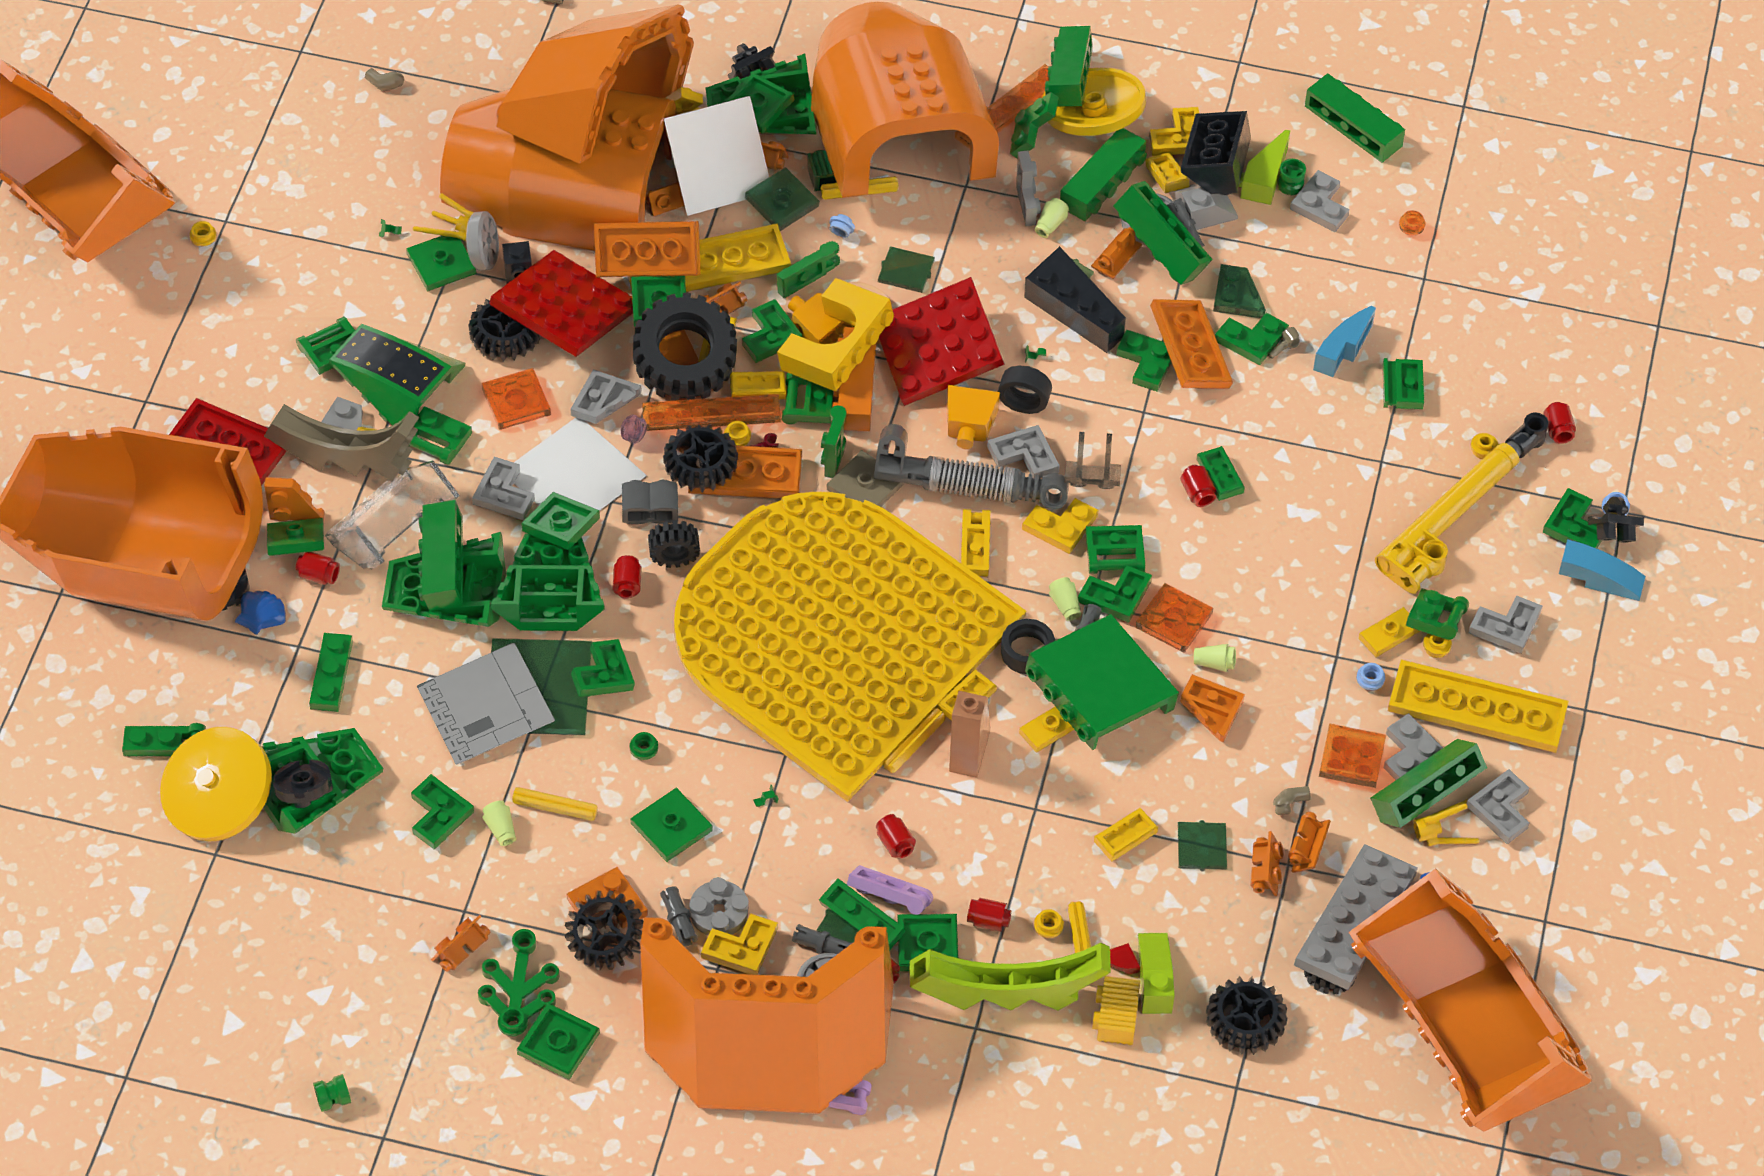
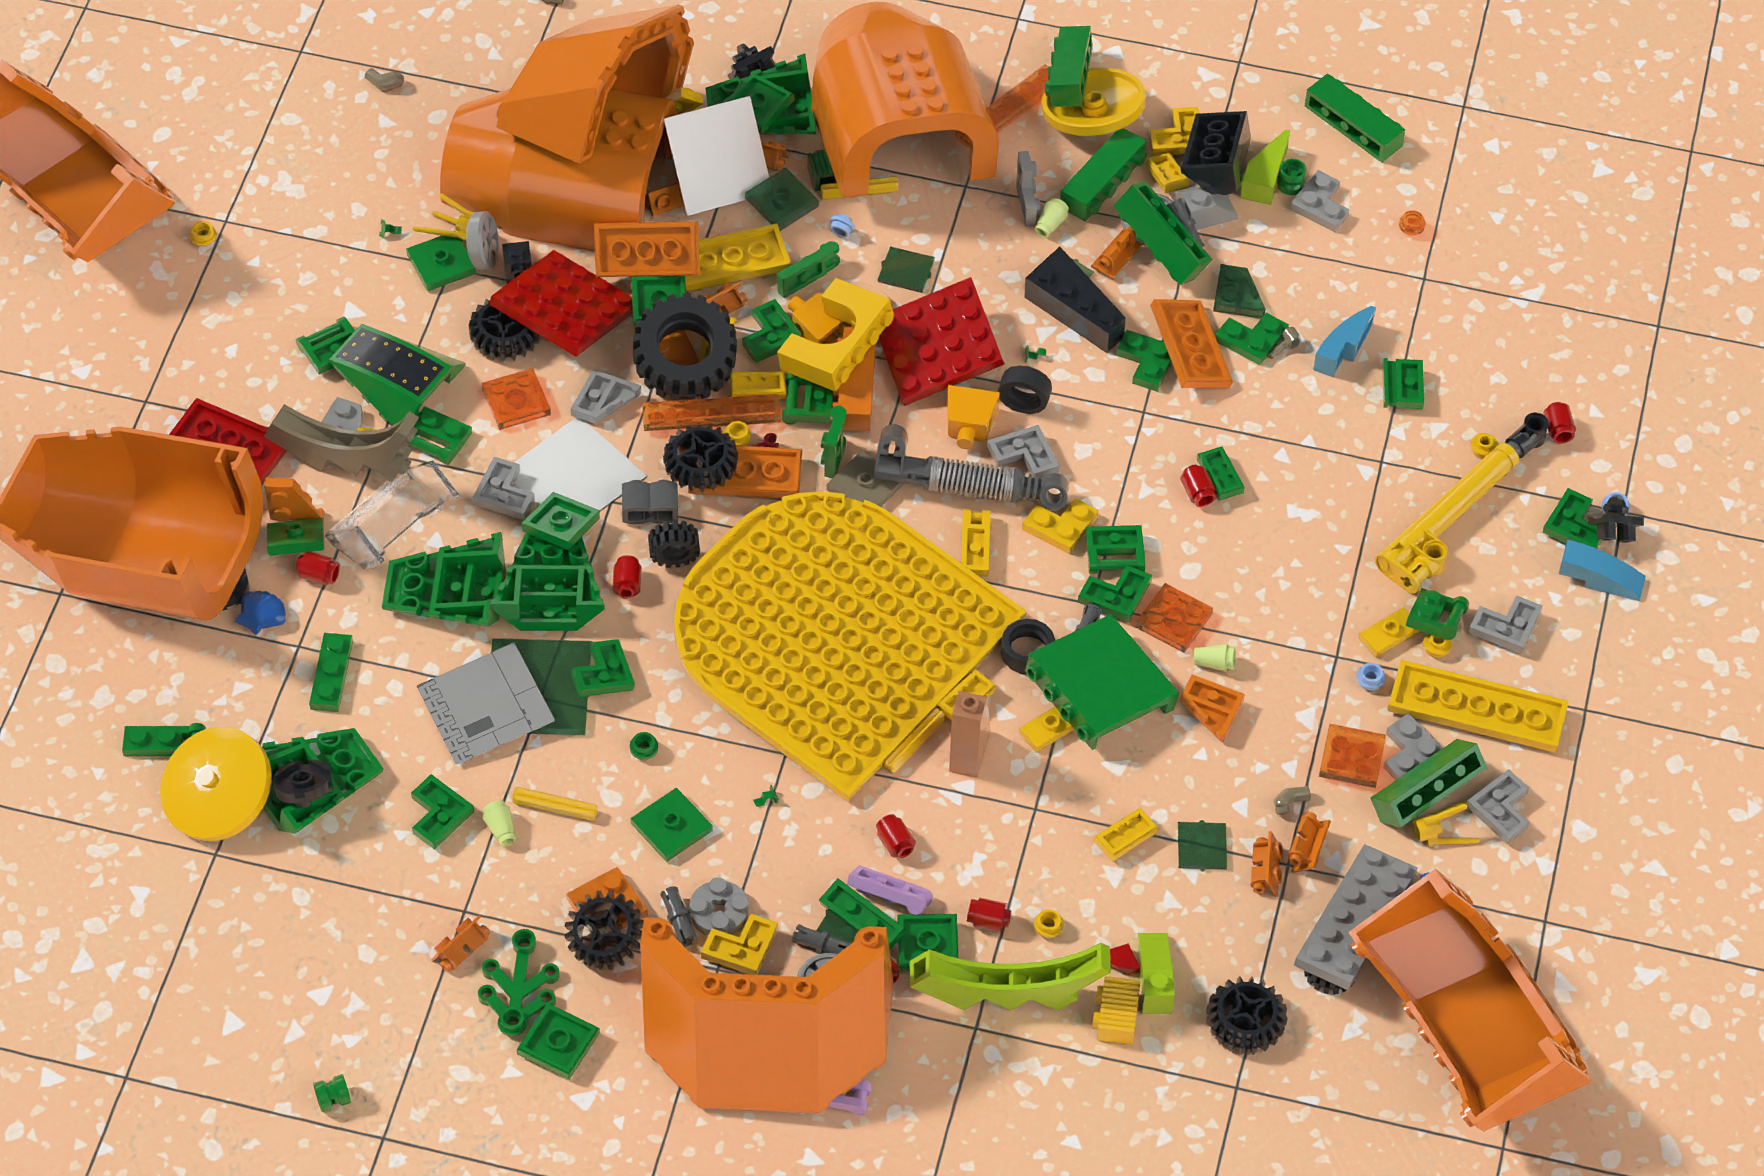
green brick [418,500,463,611] -> none
tile [621,415,647,444] -> none
green plate [1010,92,1059,159] -> none
yellowish green cone [1049,577,1081,621] -> none
clear smoke plate [1064,432,1121,489] -> none
yellow axle [1068,901,1091,953] -> none

